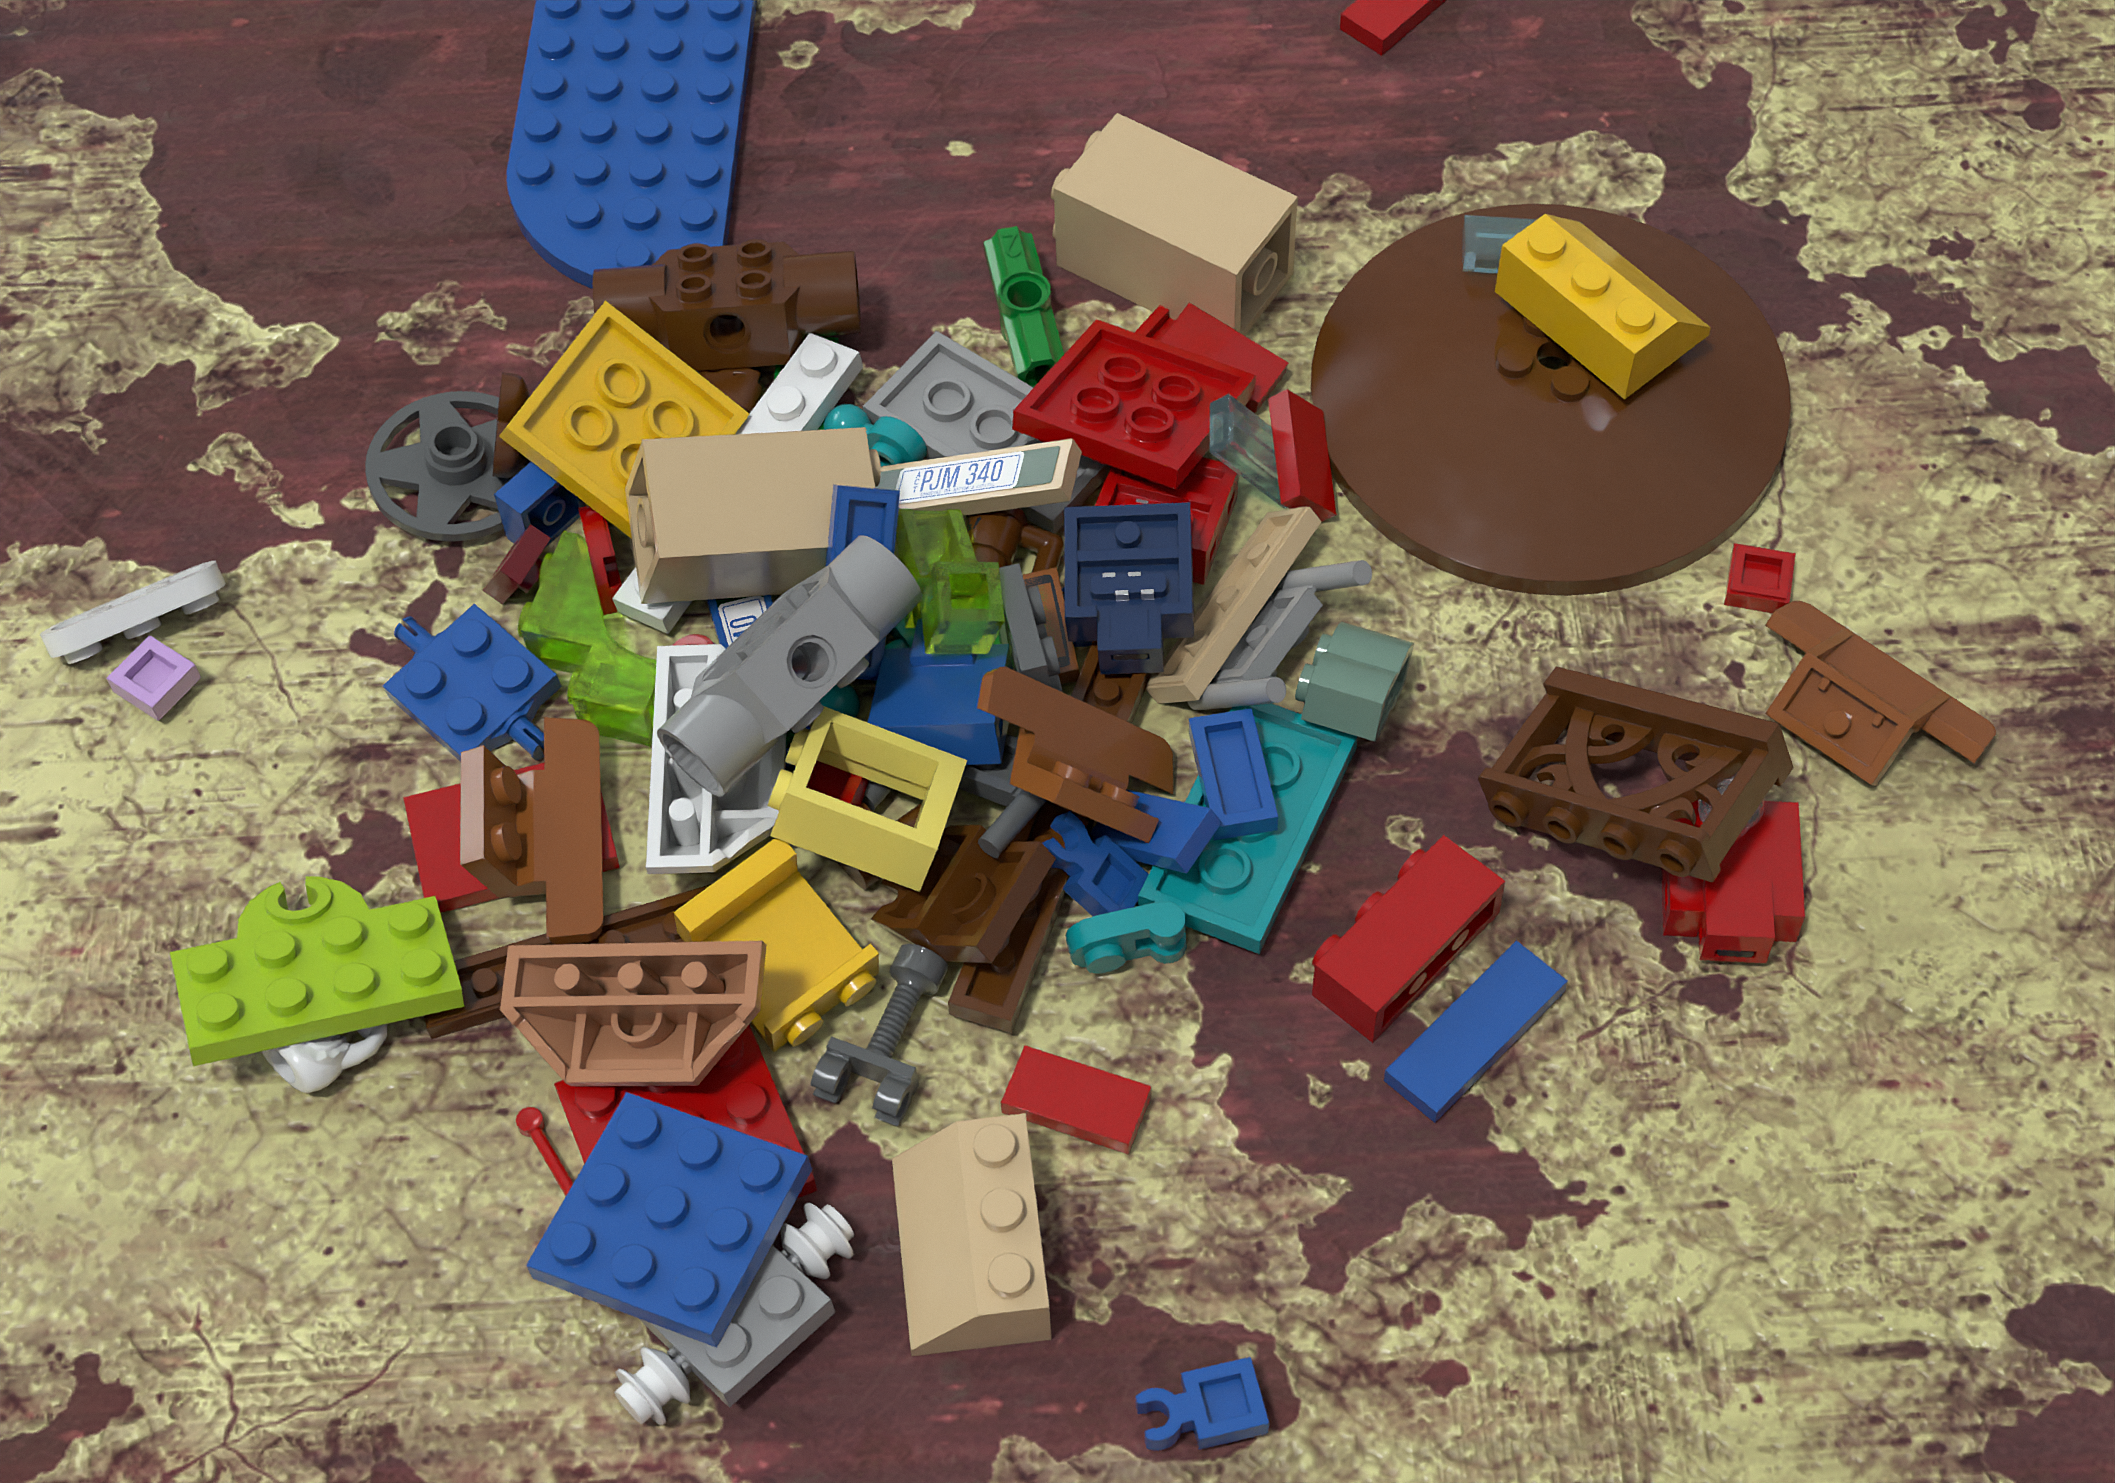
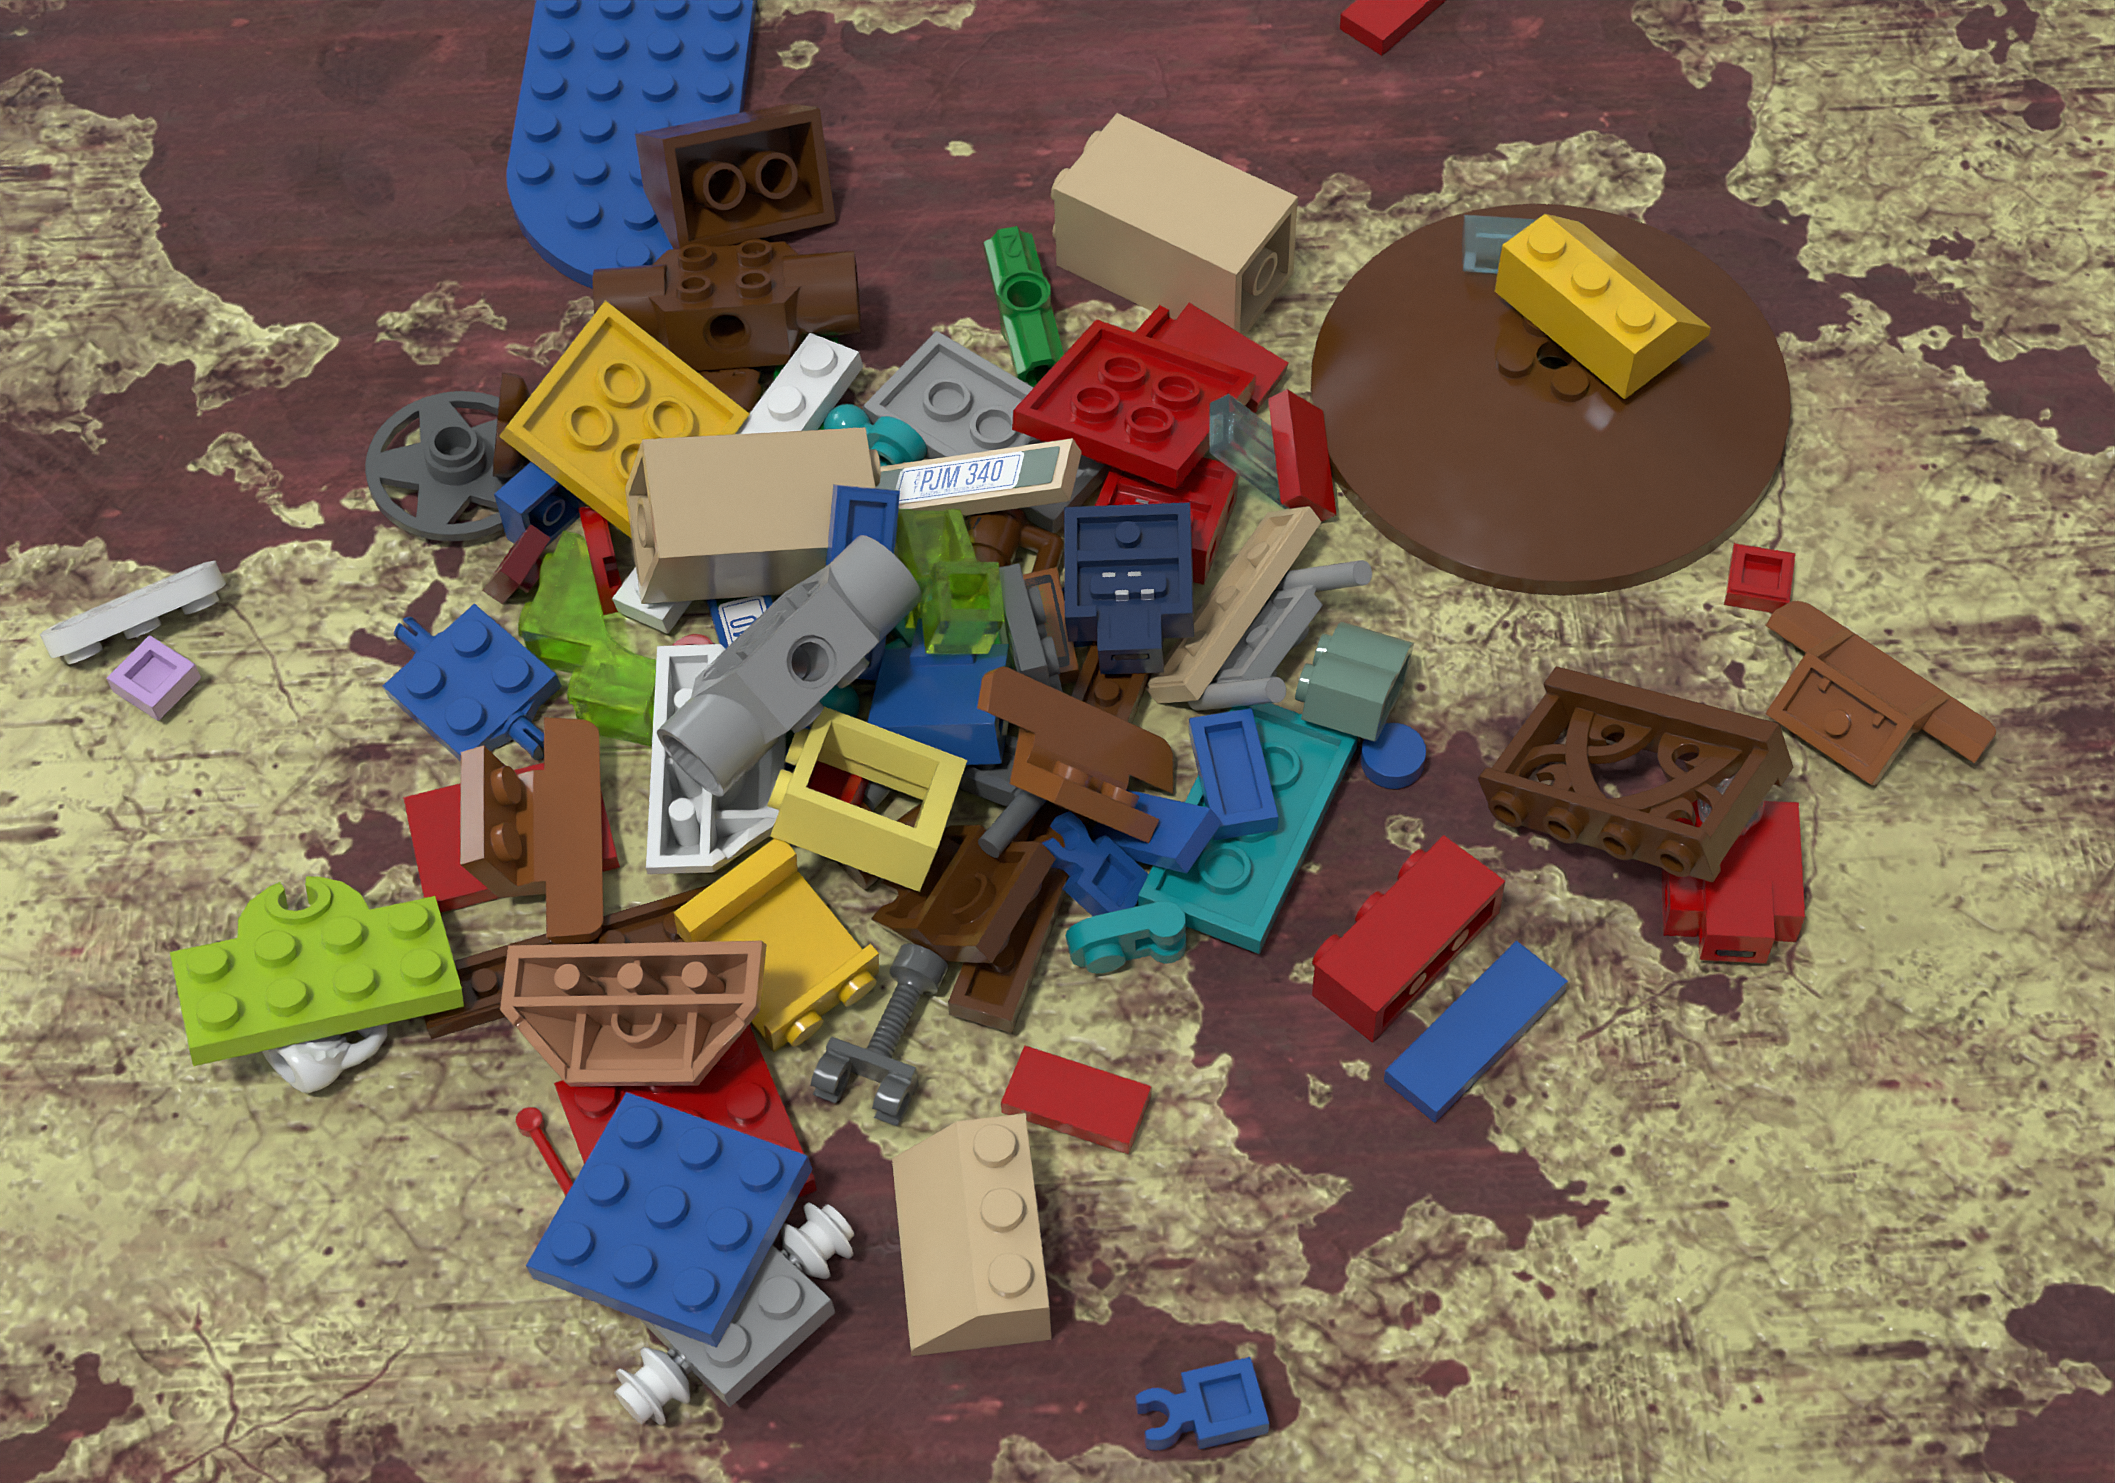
none -> reddish brown slope [635,103,836,249]
none -> blue tile [1361,723,1426,789]

